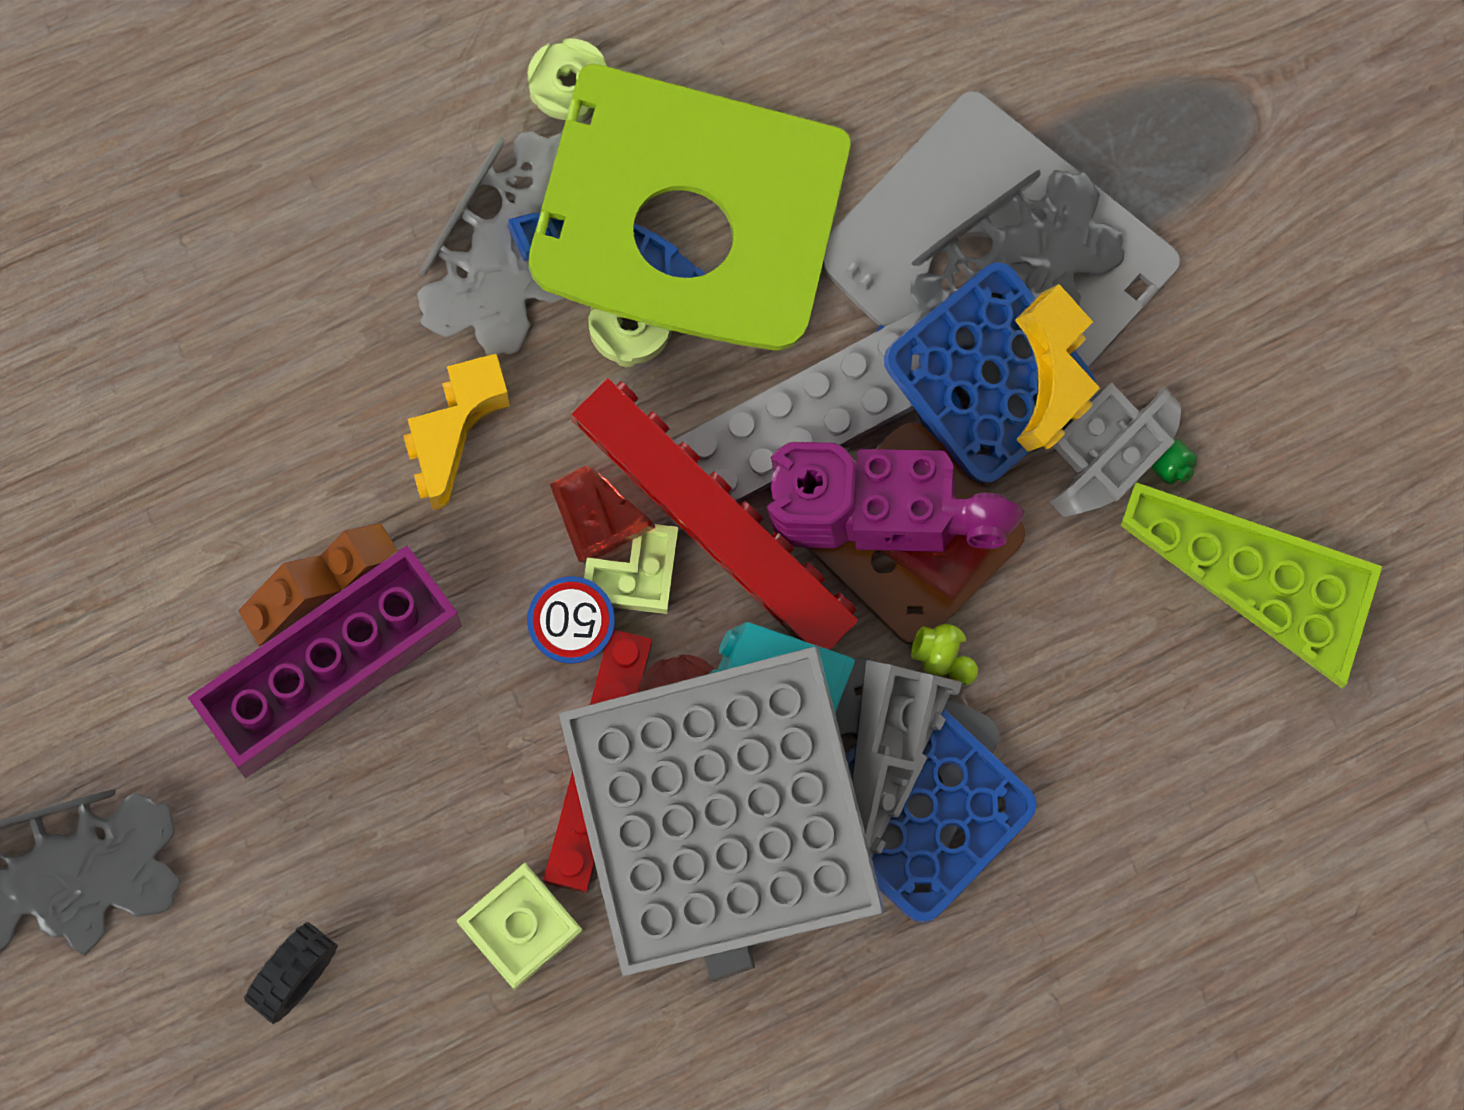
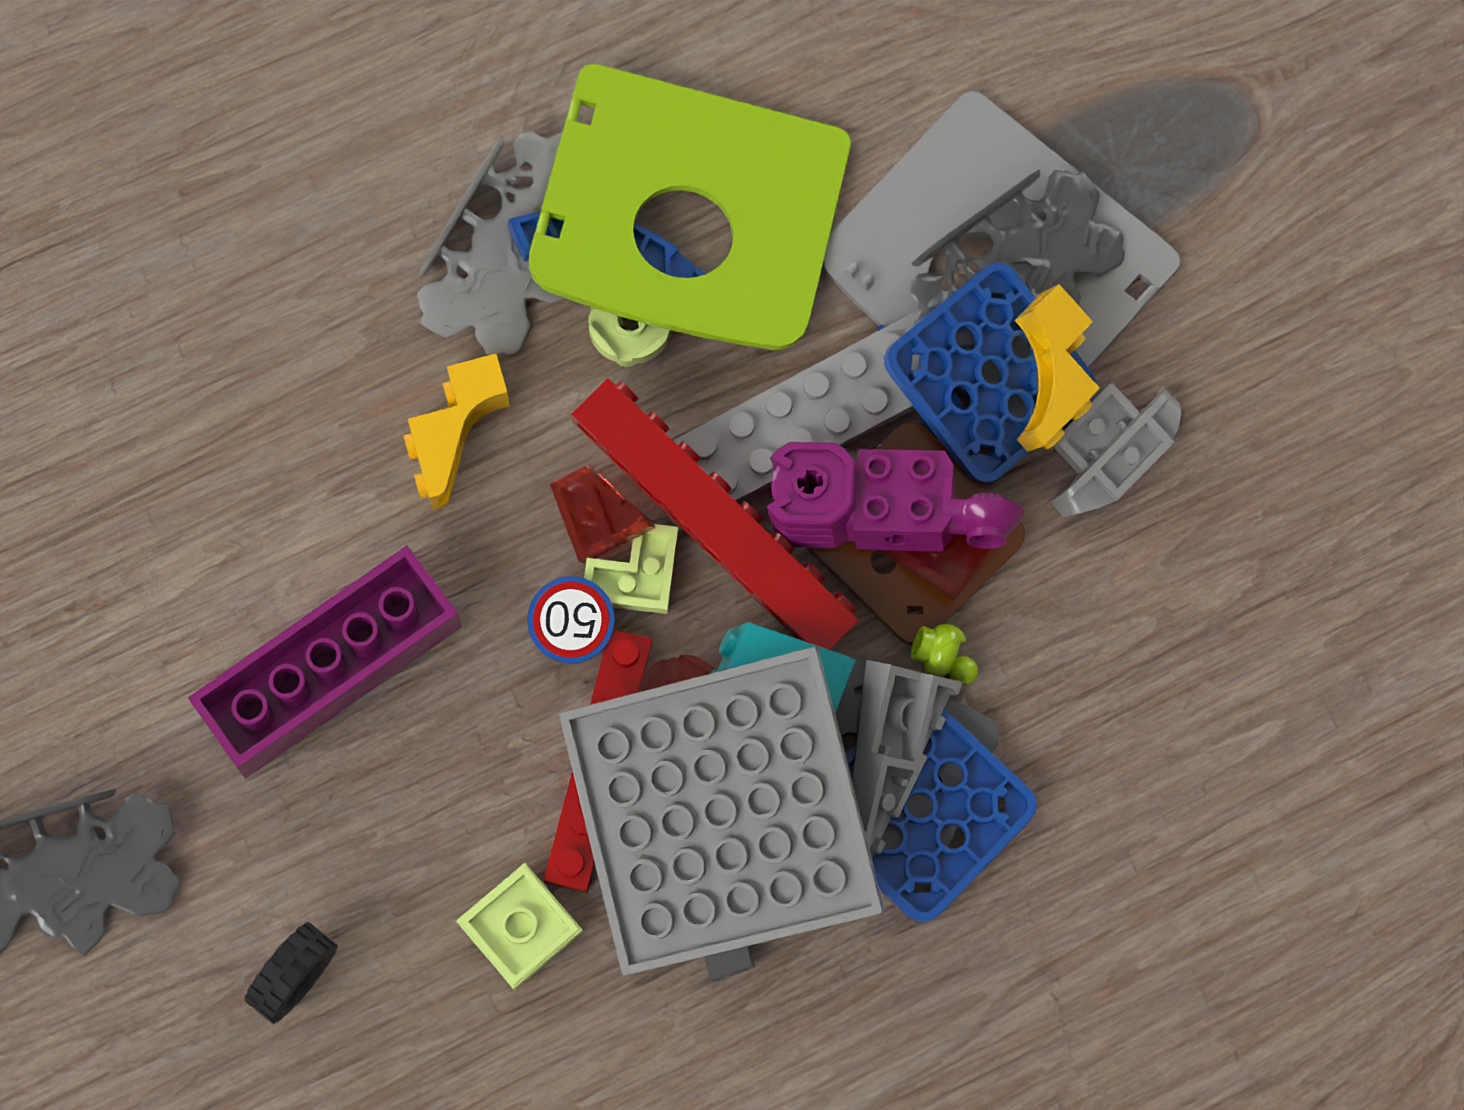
dark orange arch [238,523,398,646] -> none
yellowish green plate [528,38,607,122] -> none
lime wing [1120,482,1383,689] -> none
green piece [1151,439,1197,484] -> none

